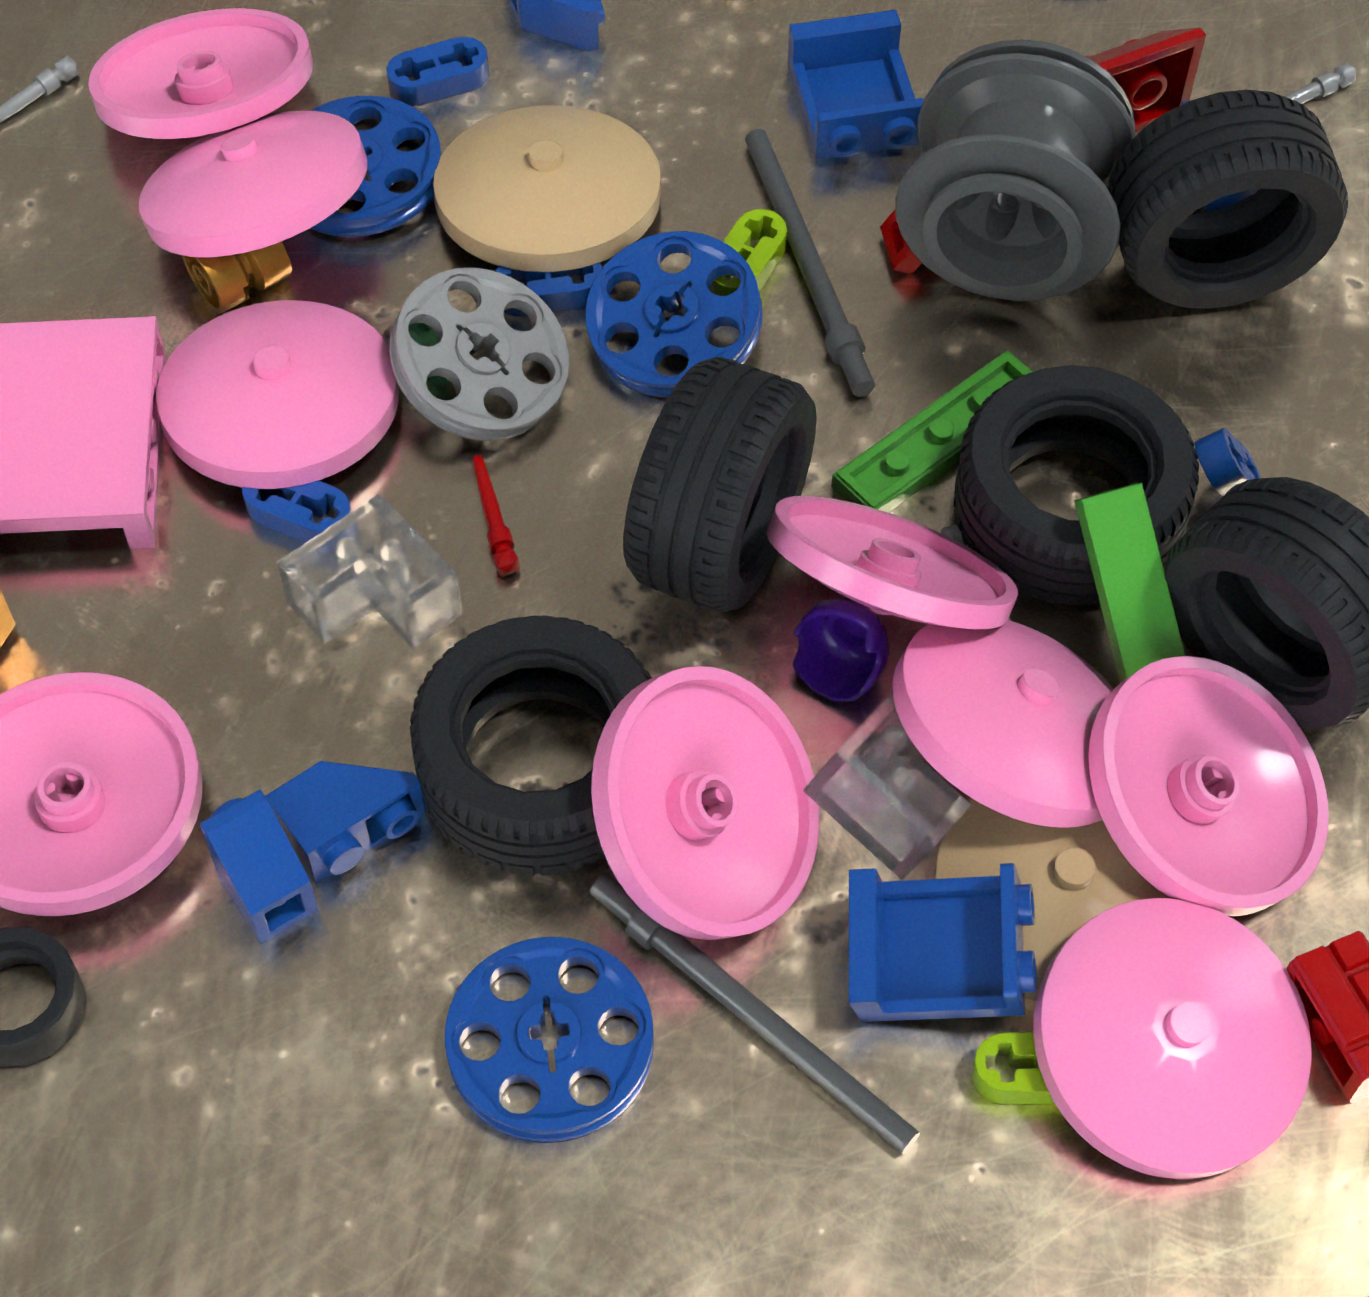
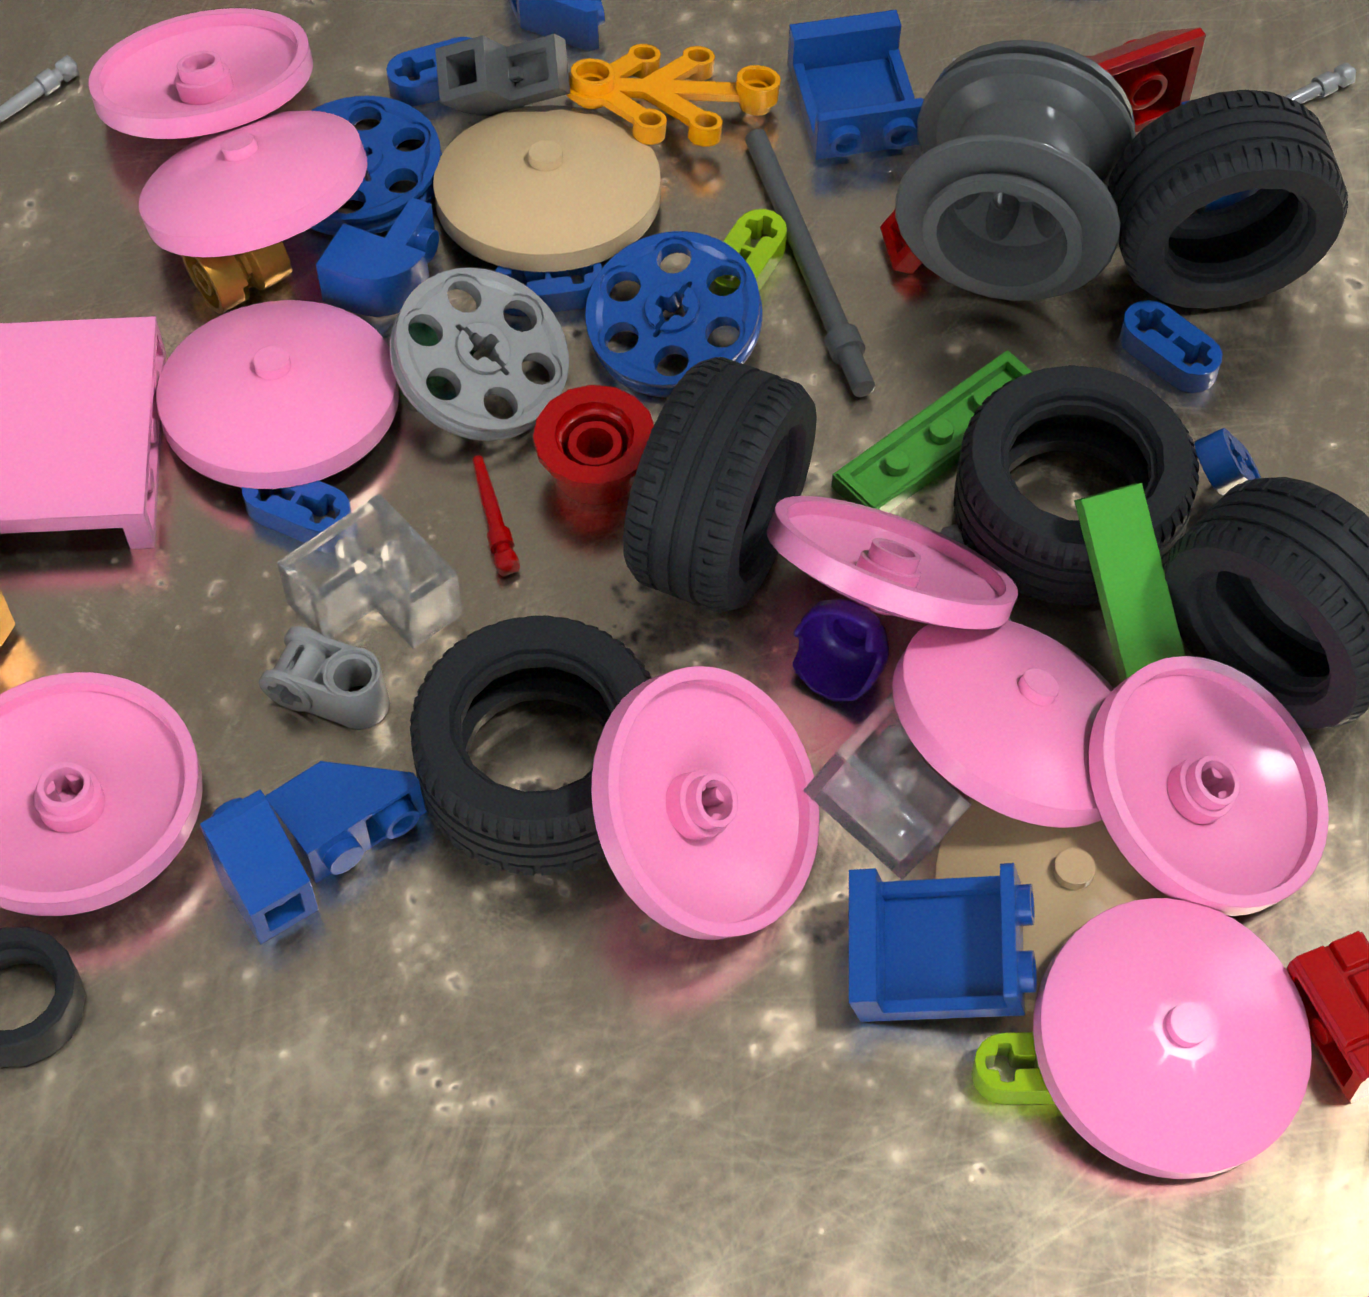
blue wedge [445,937,654,1142] -> none
dark grey bar [590,873,920,1154] -> none
none -> light grey piece [259,626,390,730]
none -> blue brick [316,197,439,317]
none -> dark grey brick [435,34,570,116]
none -> red piece [533,385,654,506]
none -> light orange plant [566,44,781,147]
none -> blue beam [1120,300,1223,393]

